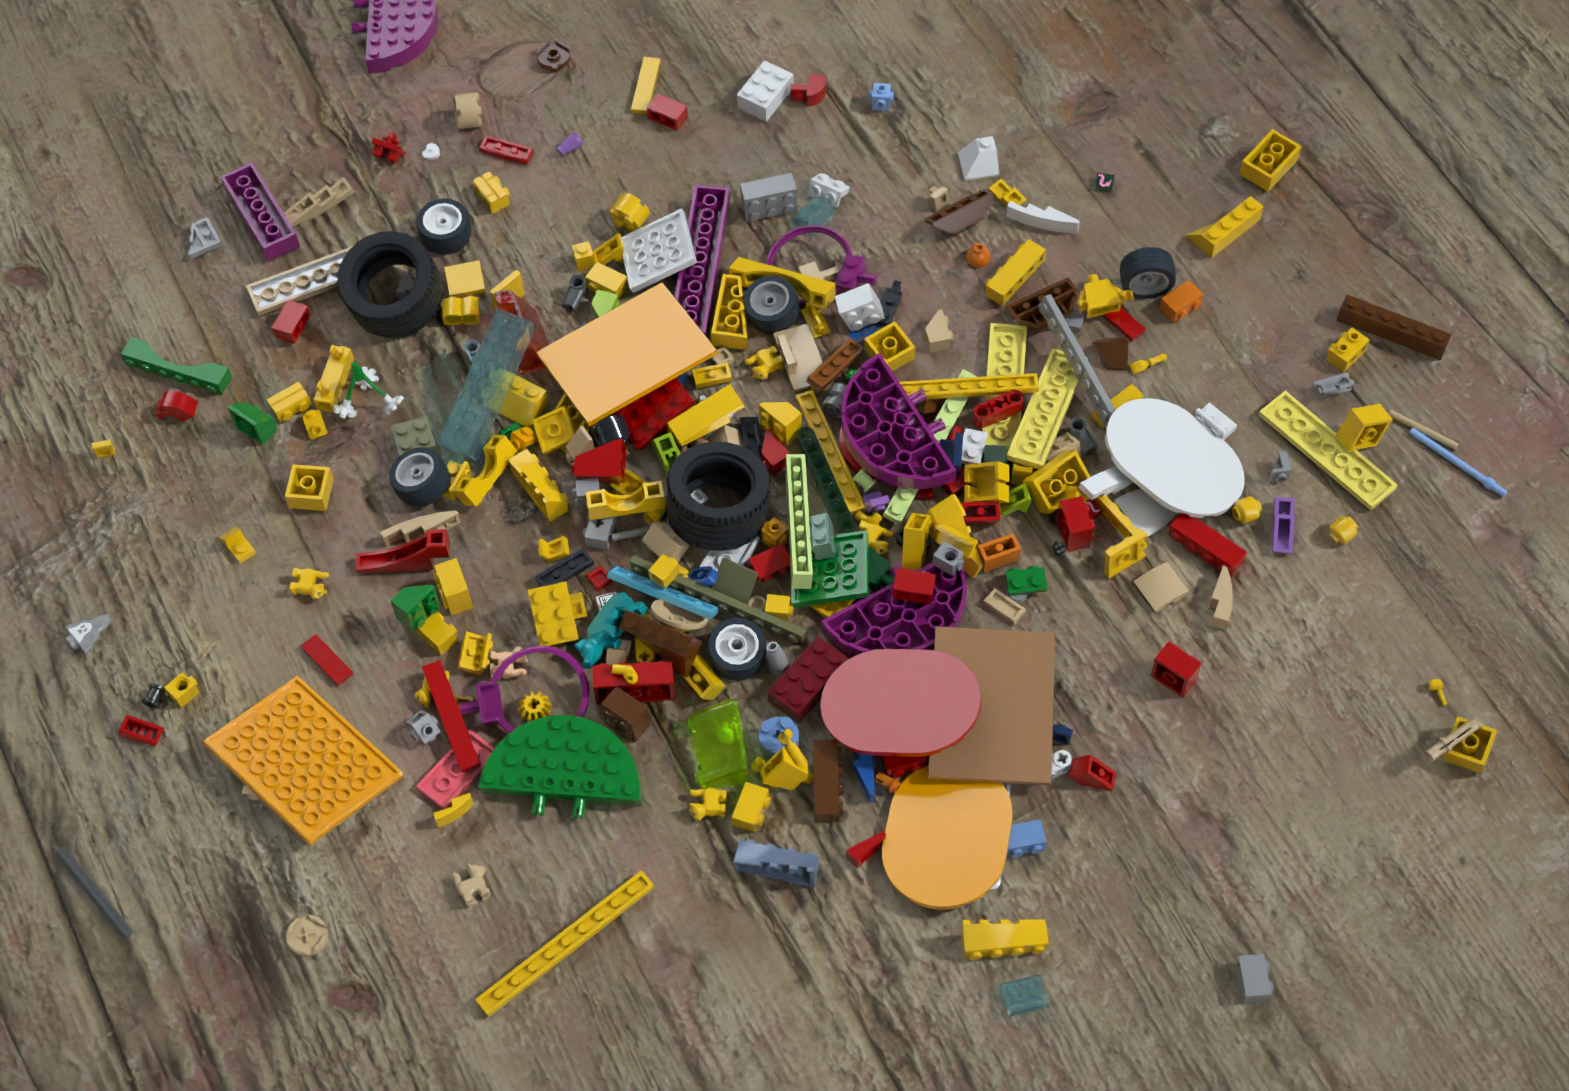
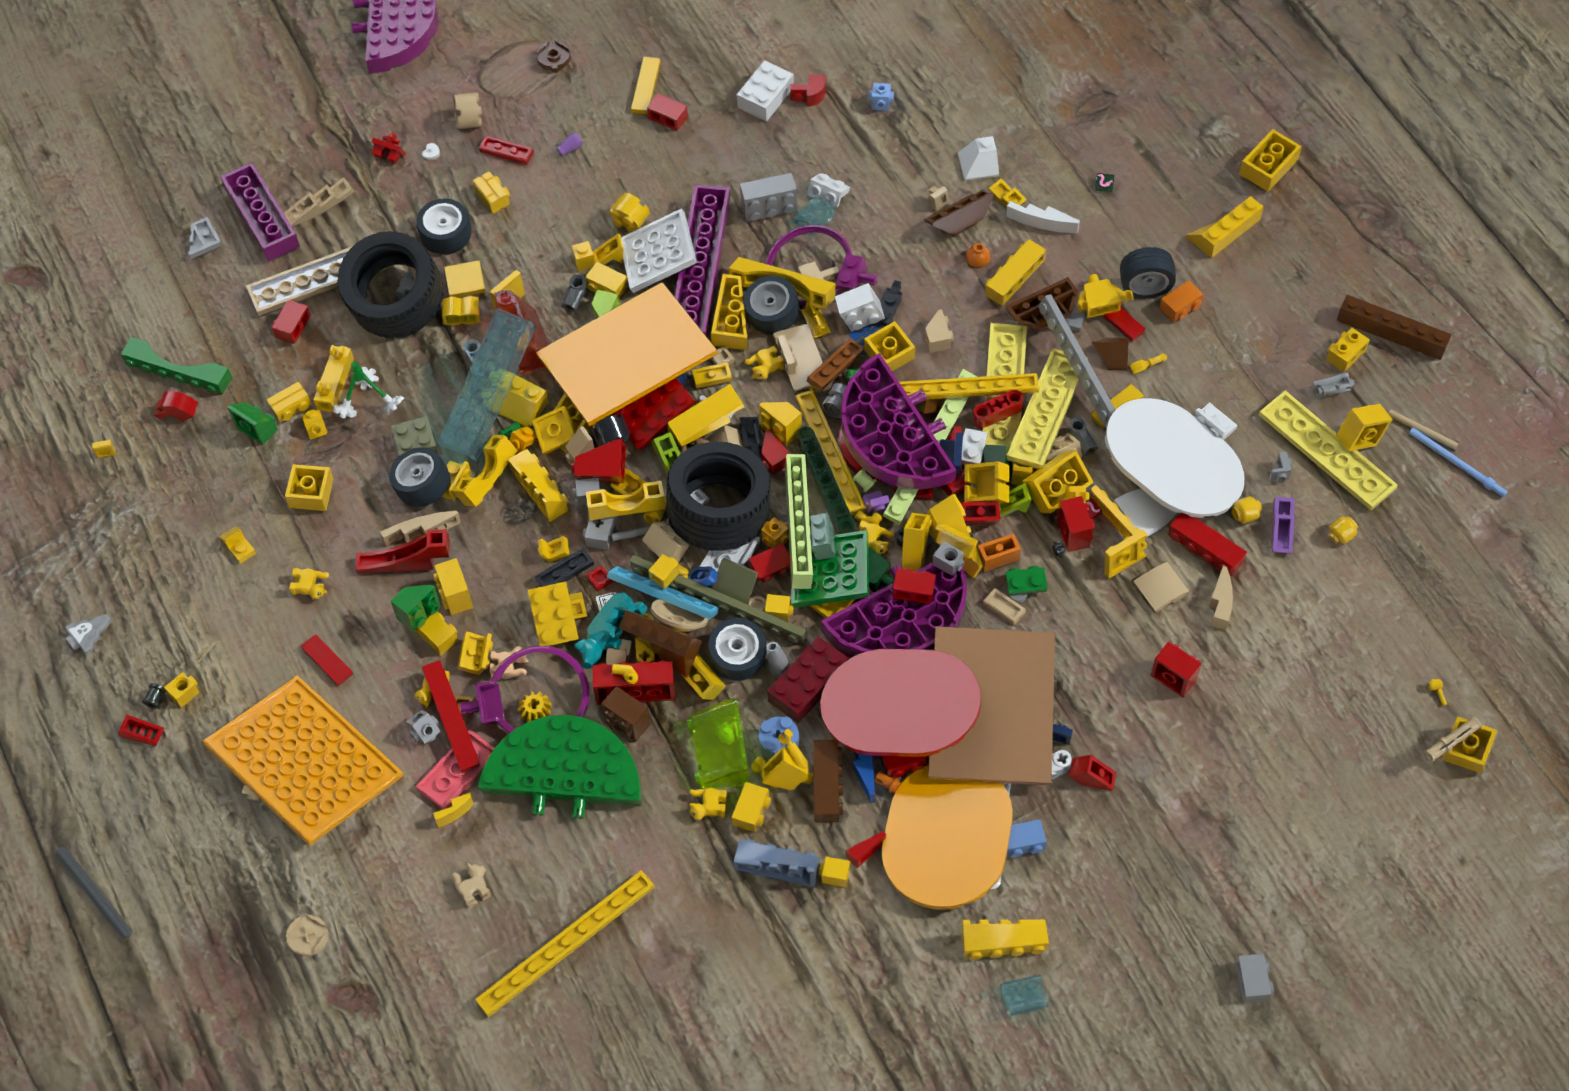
white slope [1078,467,1134,500] -> none
none -> yellow brick [818,857,850,888]

